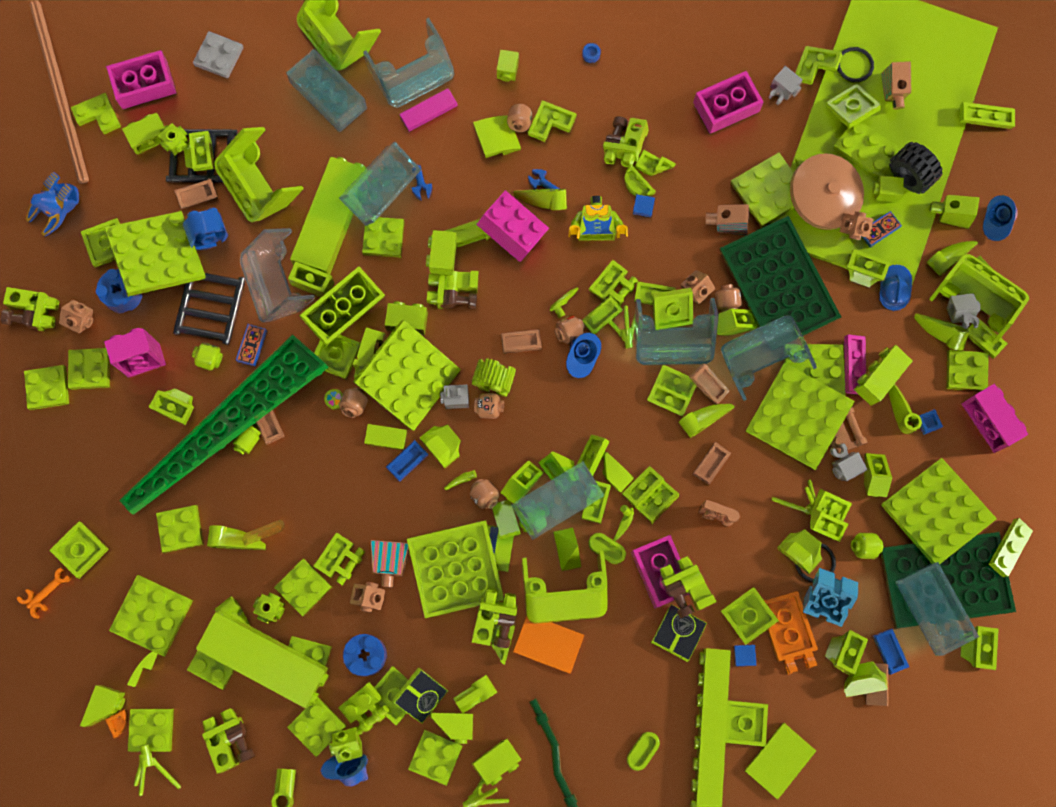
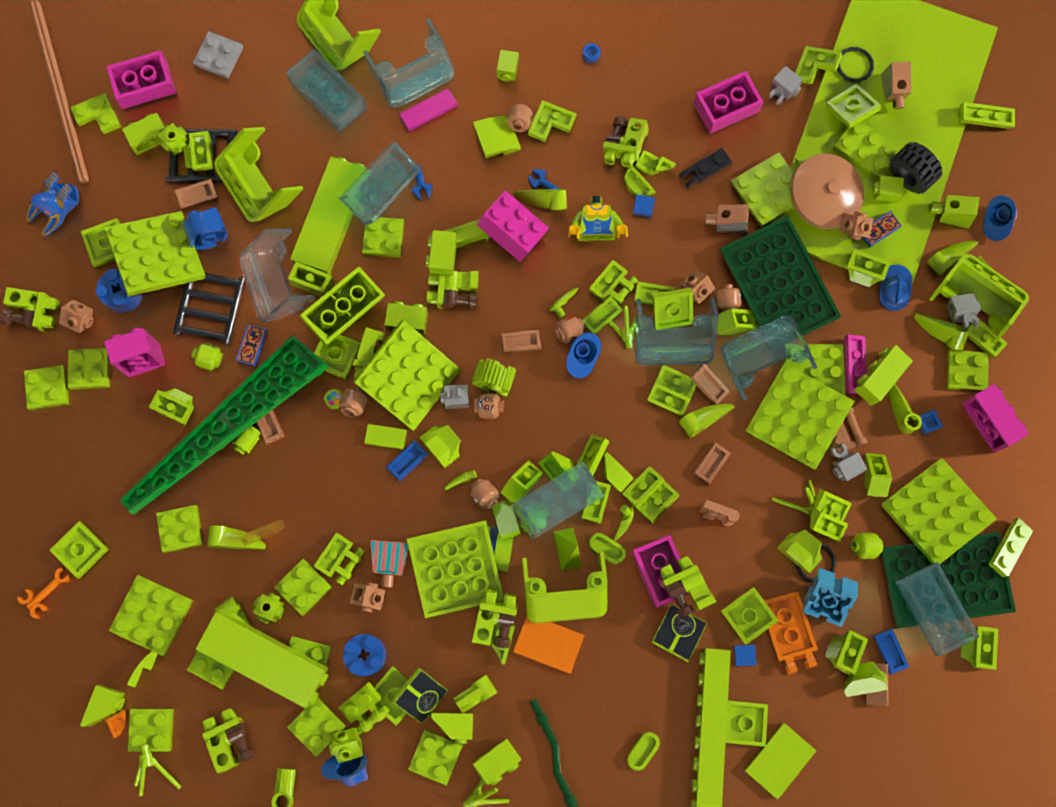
none -> black hinge [679,148,732,188]

